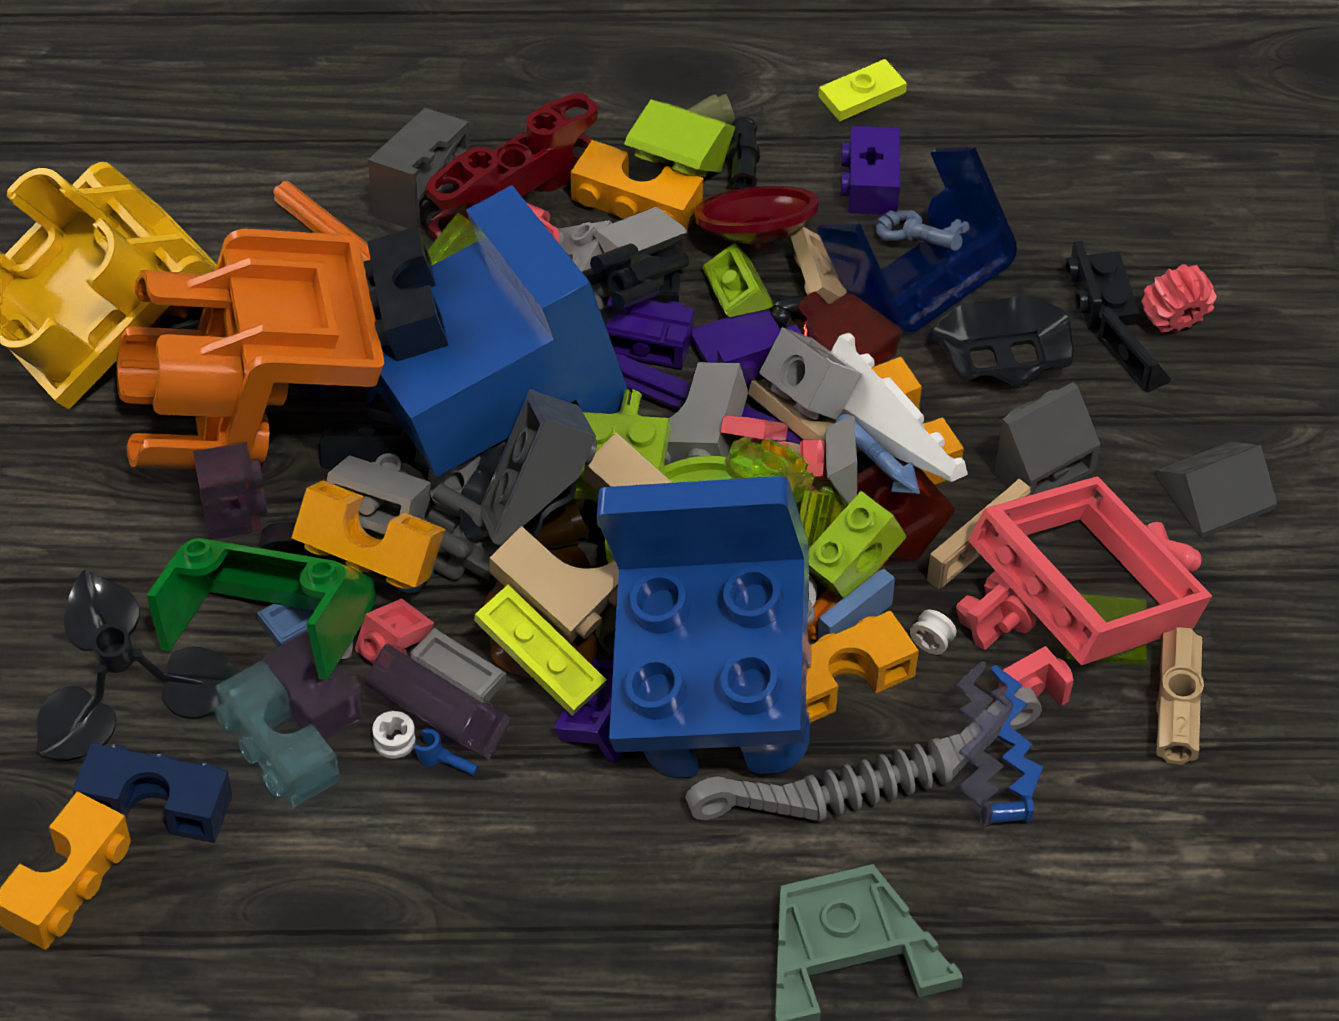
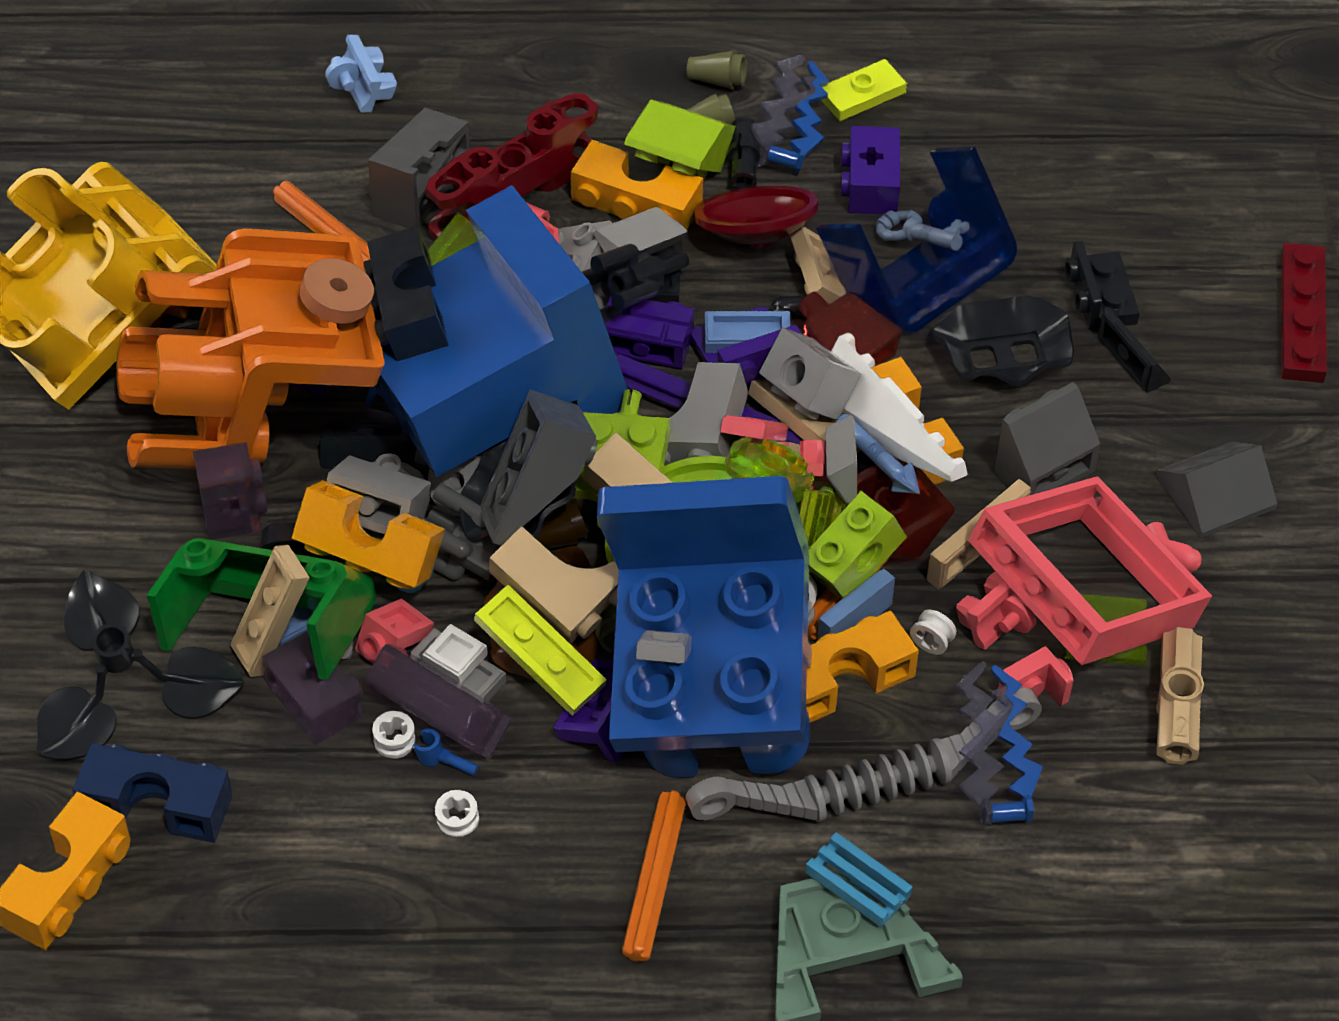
clear light blue arch [214,660,340,809] -> none
lime slope [702,243,774,318] -> none
coral gear [1141,264,1217,334] -> none
none -> tan tile [230,545,310,677]
none -> nougat piece [299,258,374,323]
none -> light blue hips [325,35,397,112]
none -> white tile [422,624,488,686]
none -> white bush [435,790,479,837]
none -> orange axle [622,790,686,963]
none -> light grey tile [636,630,692,663]
none -> olive cone [687,50,747,90]
none -> medium blue tile [705,311,790,353]
none -> piece [751,55,829,176]
none -> dark azure tile [805,832,913,927]
none -> dark red plate [1281,243,1327,383]

